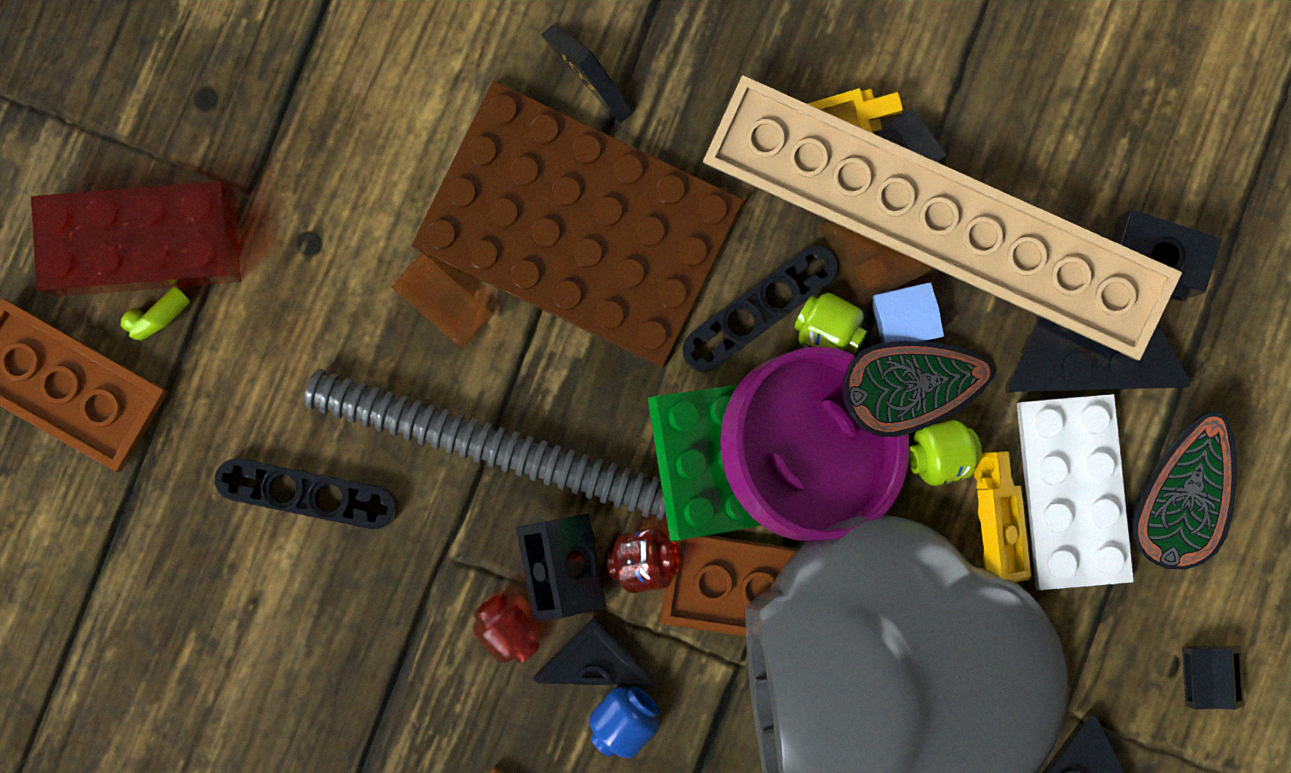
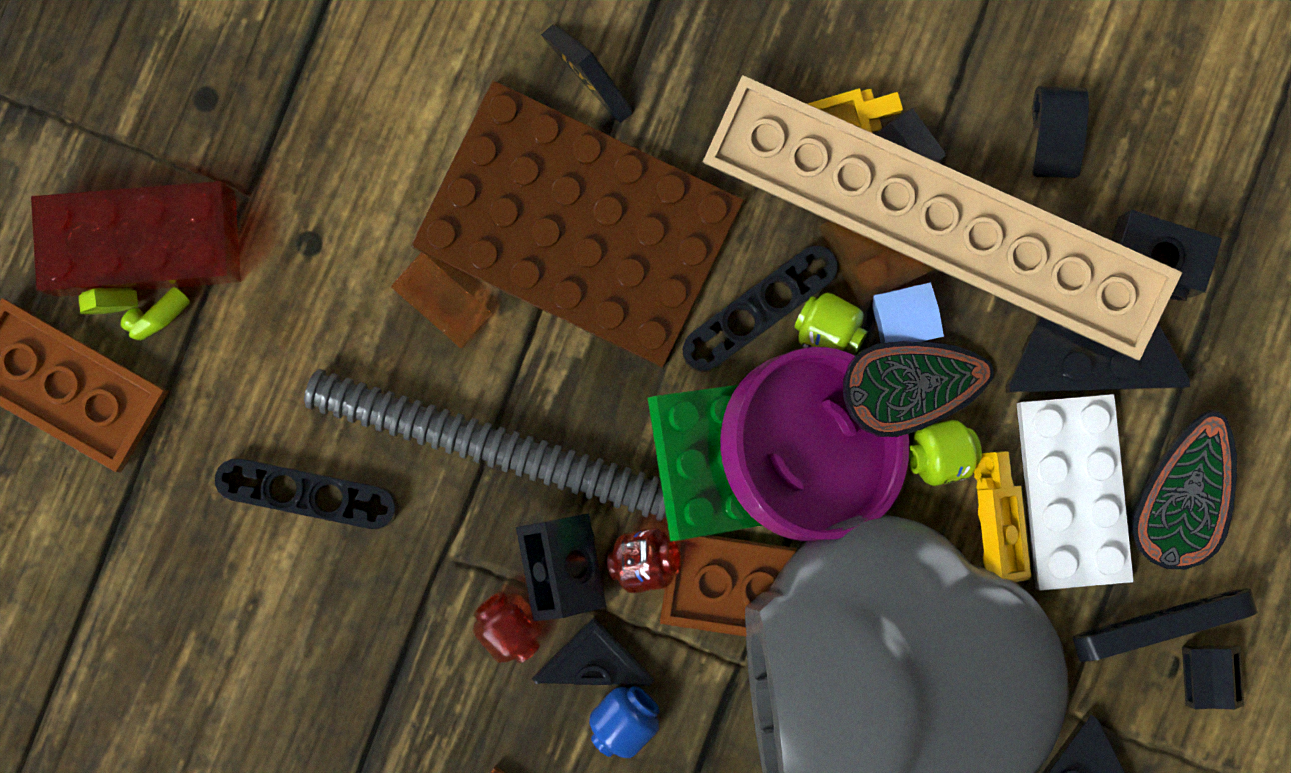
none -> lime tile [78,288,138,314]
none -> black panel [1032,86,1089,178]
none -> black beam [1072,588,1258,662]

